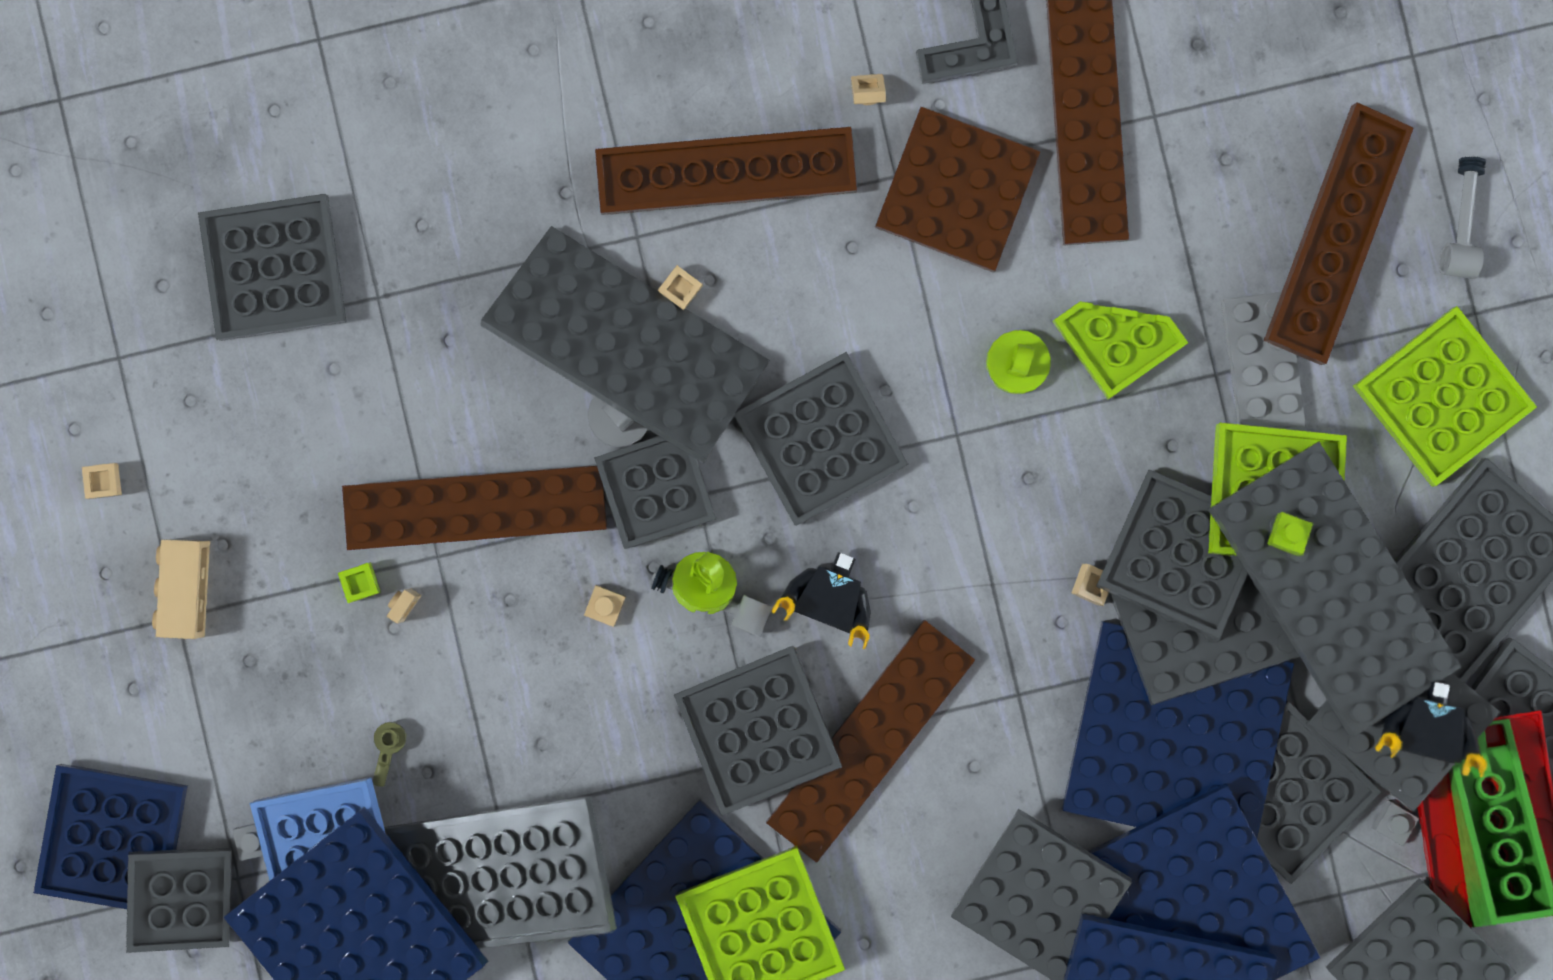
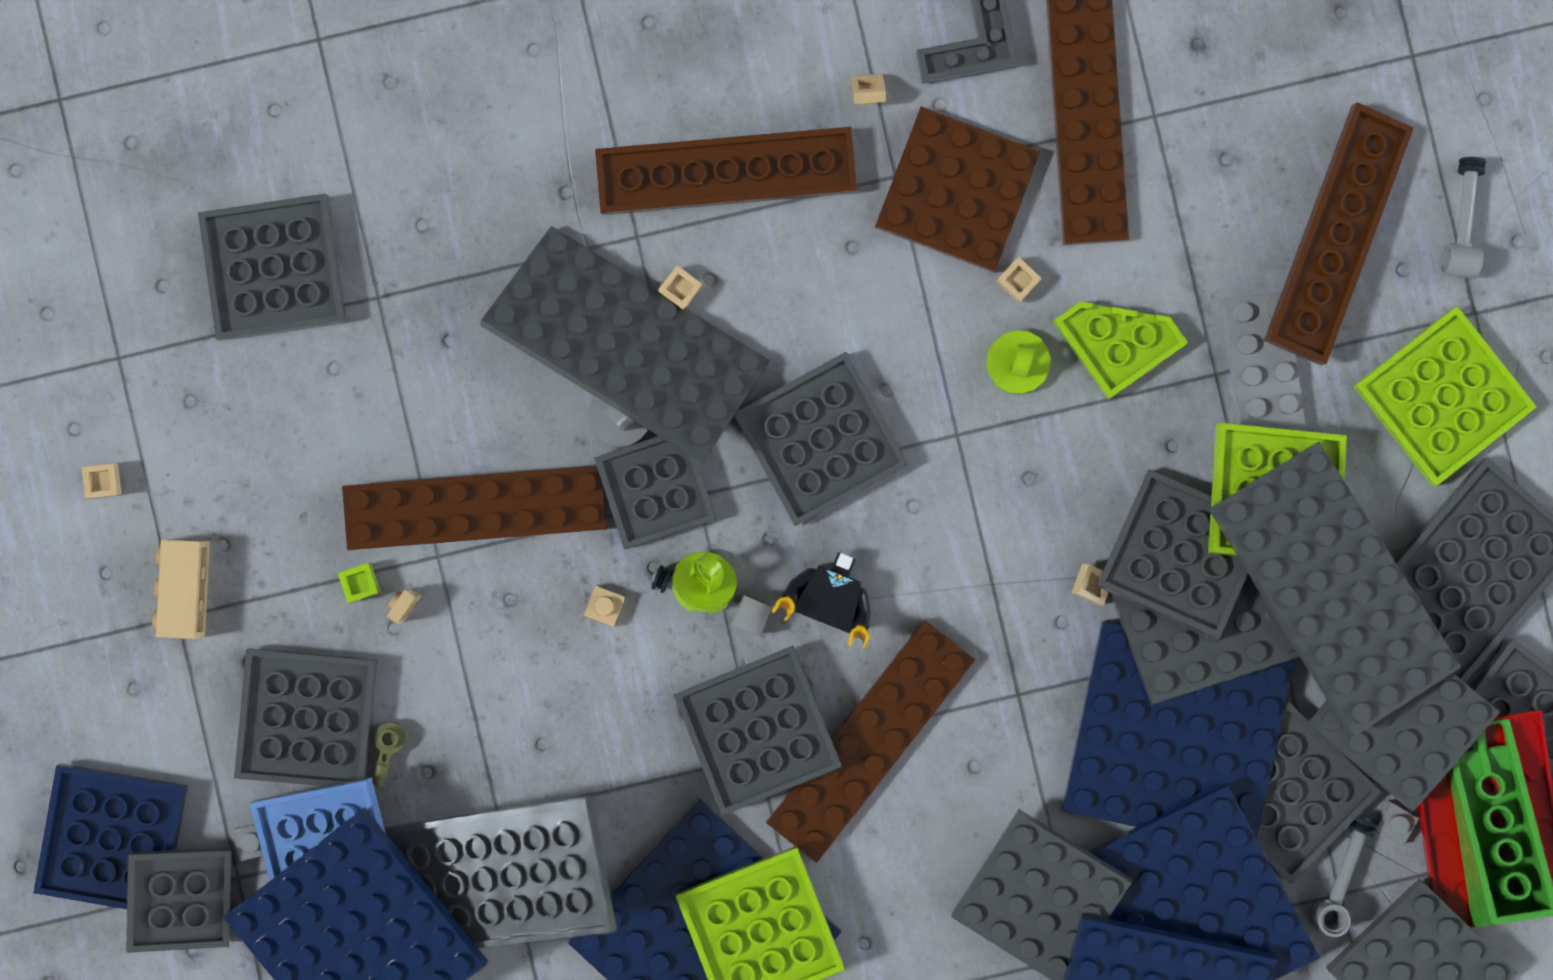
lime plate [1268,512,1313,556] -> none
black torso [1375,682,1487,777] -> none
none -> dark grey plate [234,648,378,786]
none -> tan plate [995,257,1042,303]
none -> light grey piece [1308,816,1378,937]

